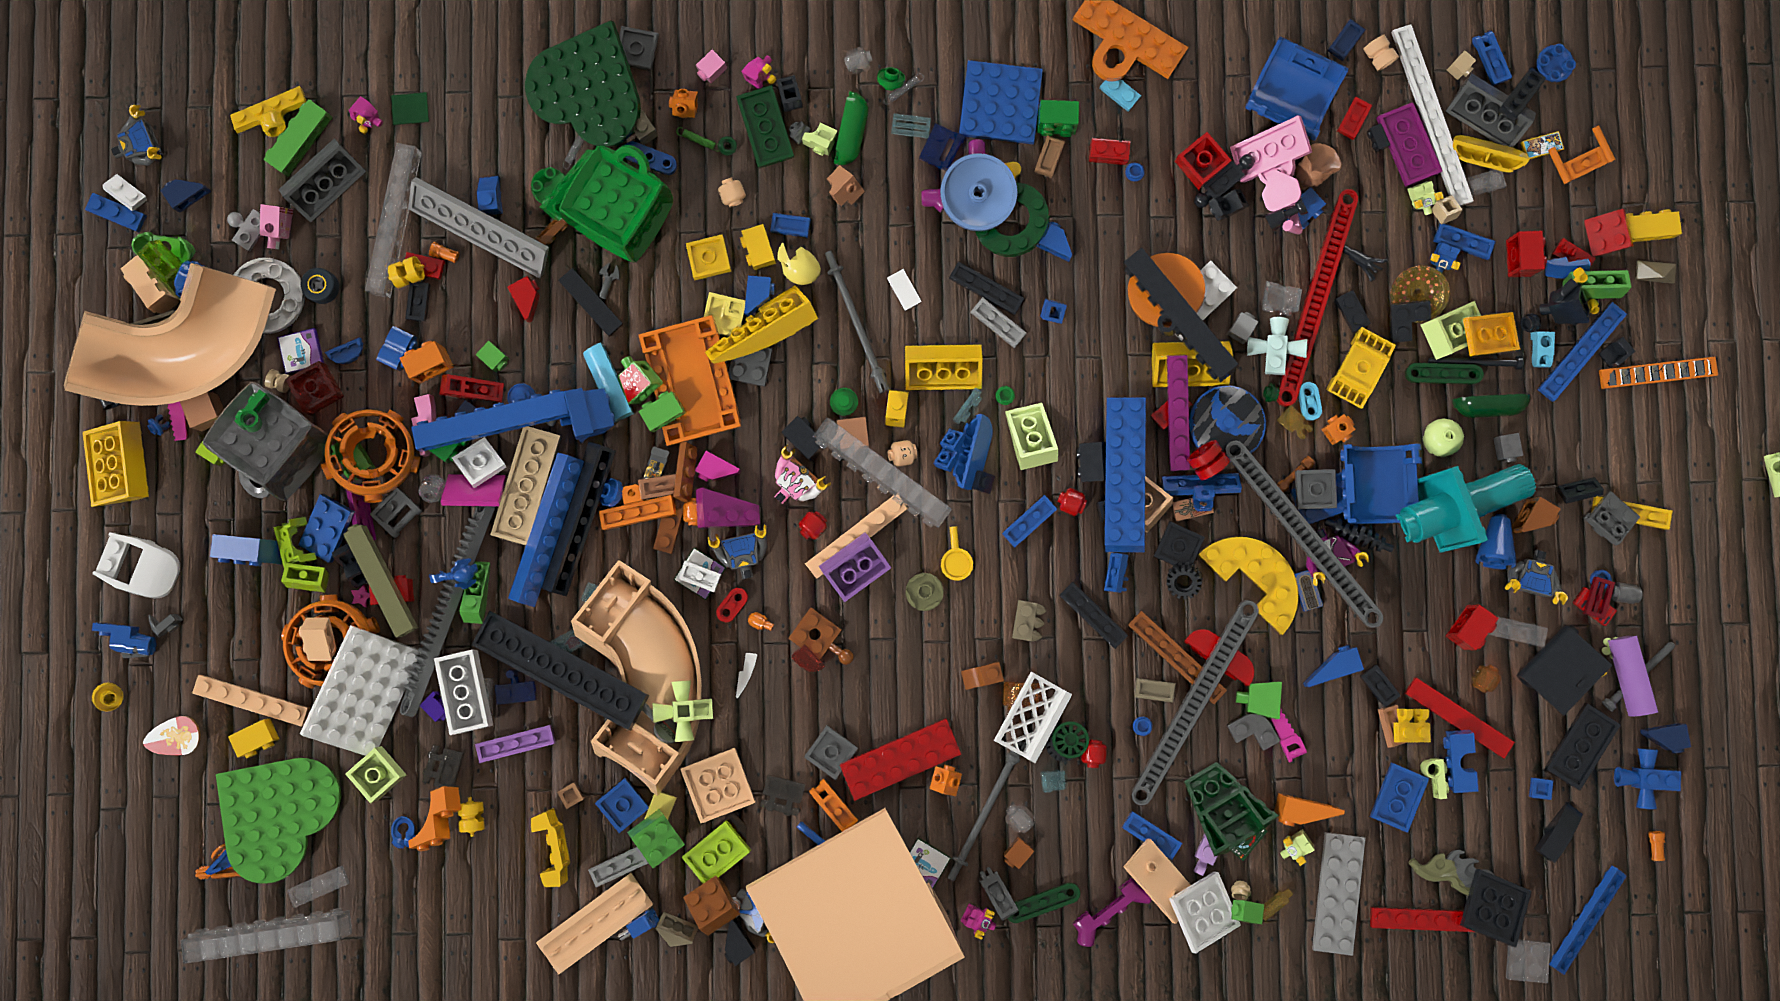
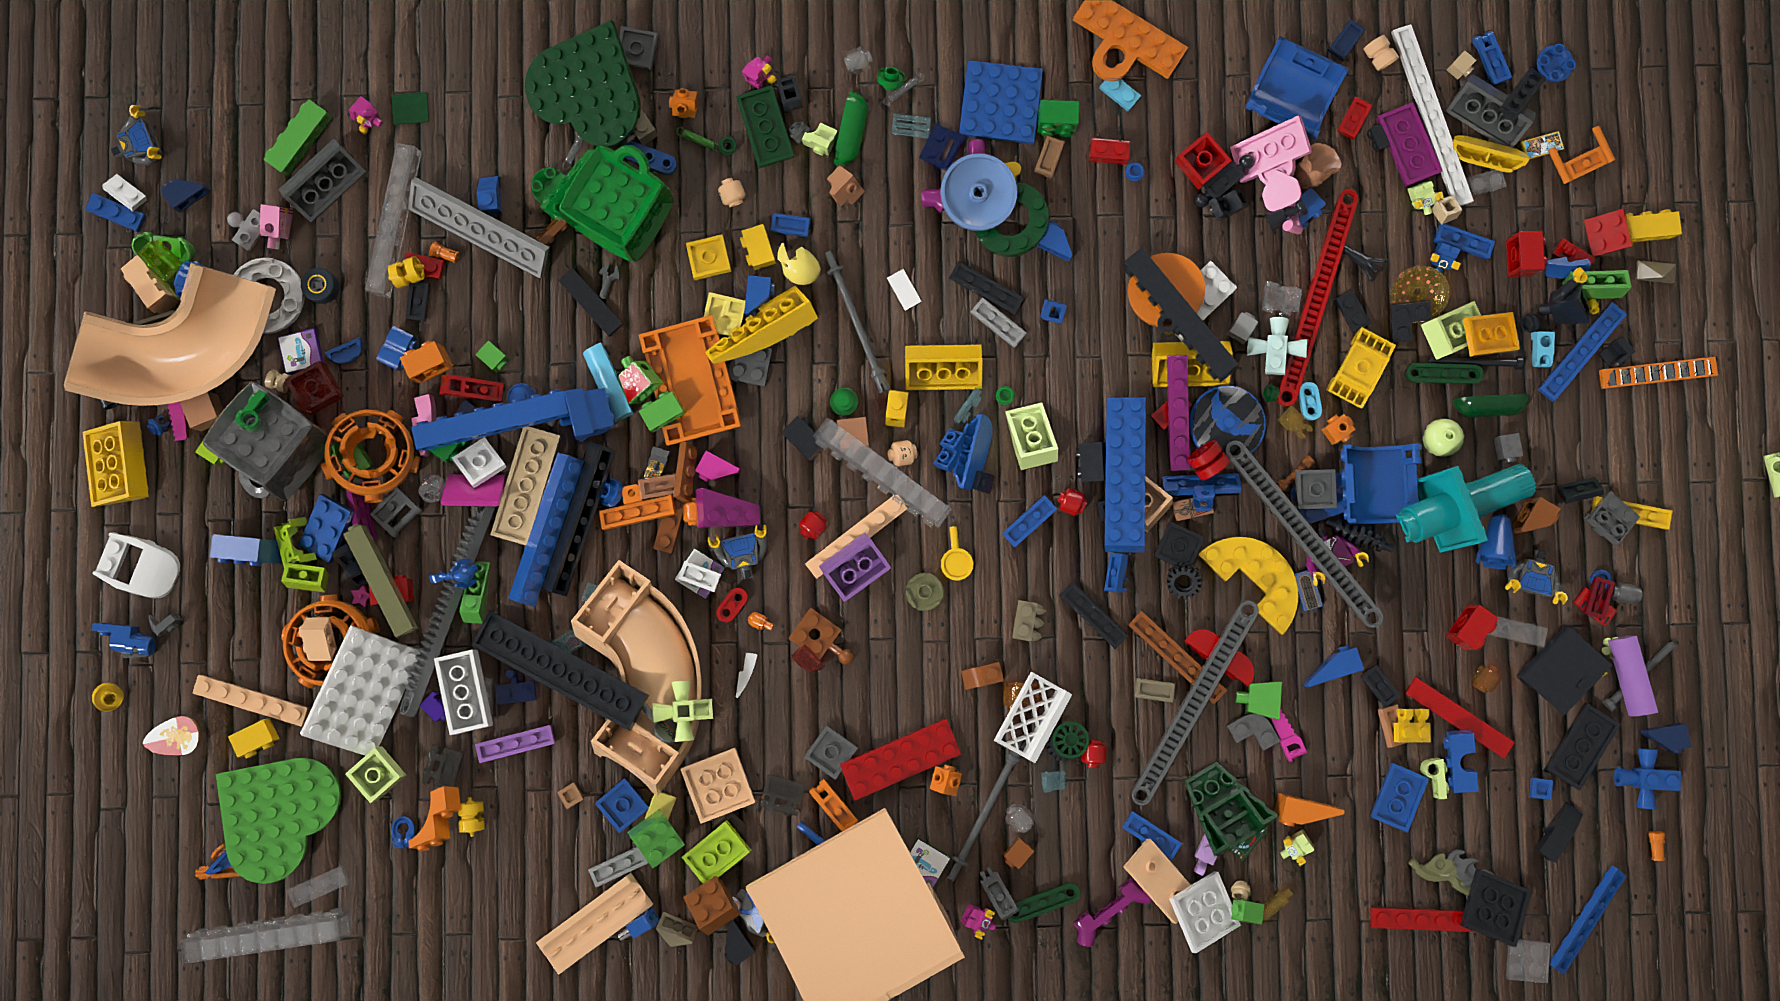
yellow plate [230,86,307,137] -> none
red slope [507,276,540,323] -> none
yellow plate [531,808,570,887] -> none
bright pink brick [696,50,727,83] -> none
torso [774,445,831,504] -> none
blue plate [1133,716,1152,736] -> none
light grey plate [1312,832,1365,956] -> none

